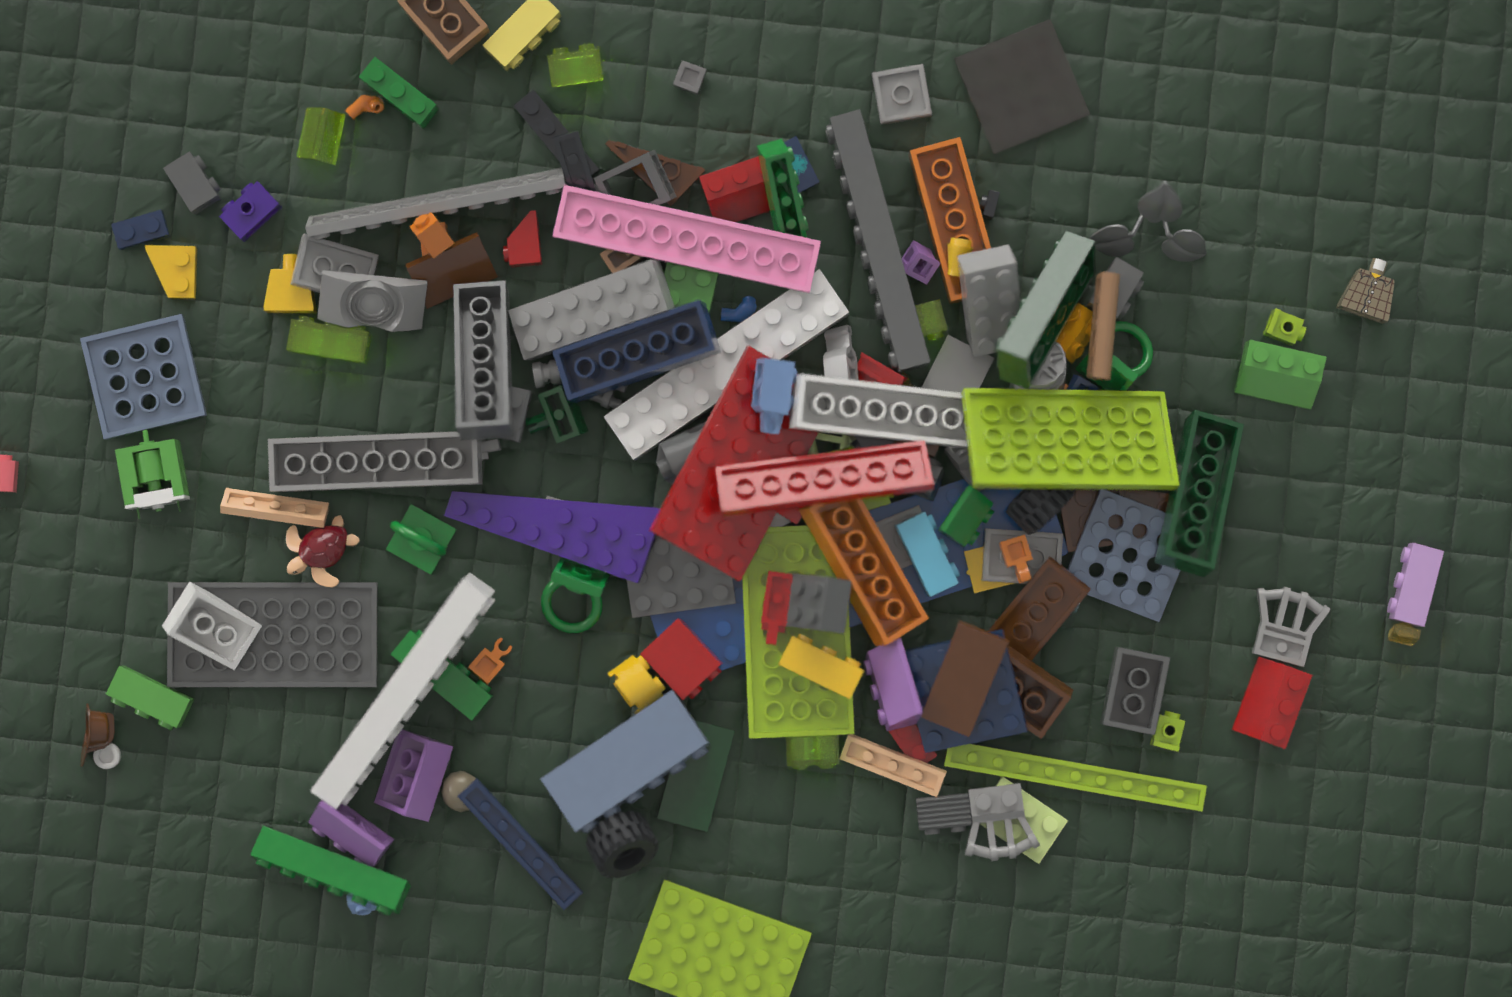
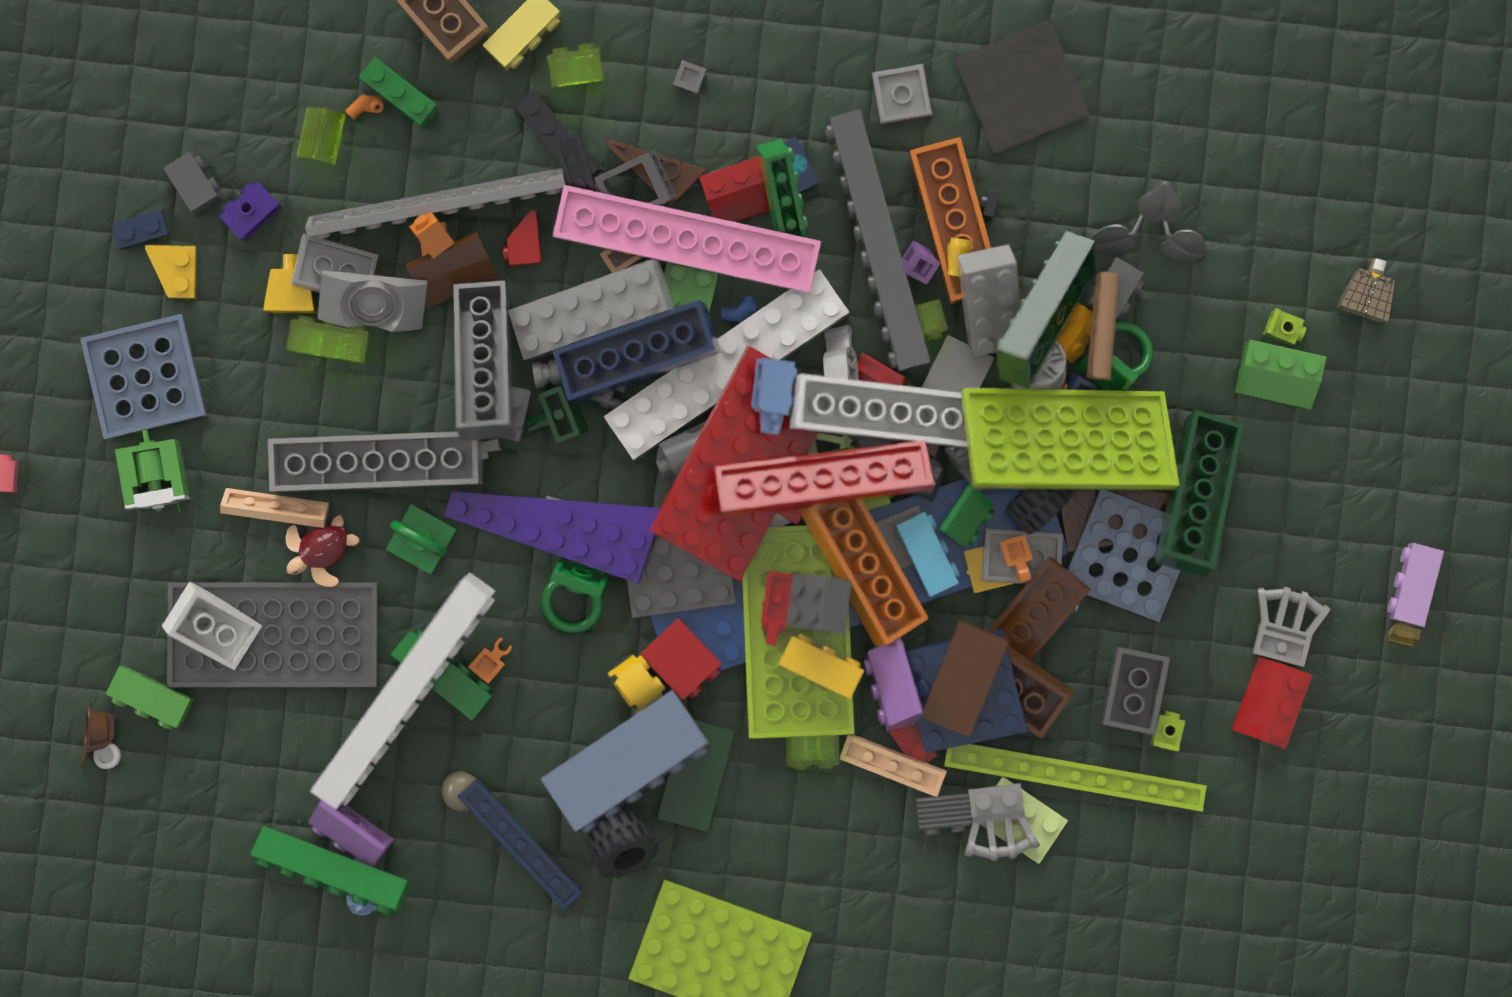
medium lavender slope [374,729,453,822] -> none

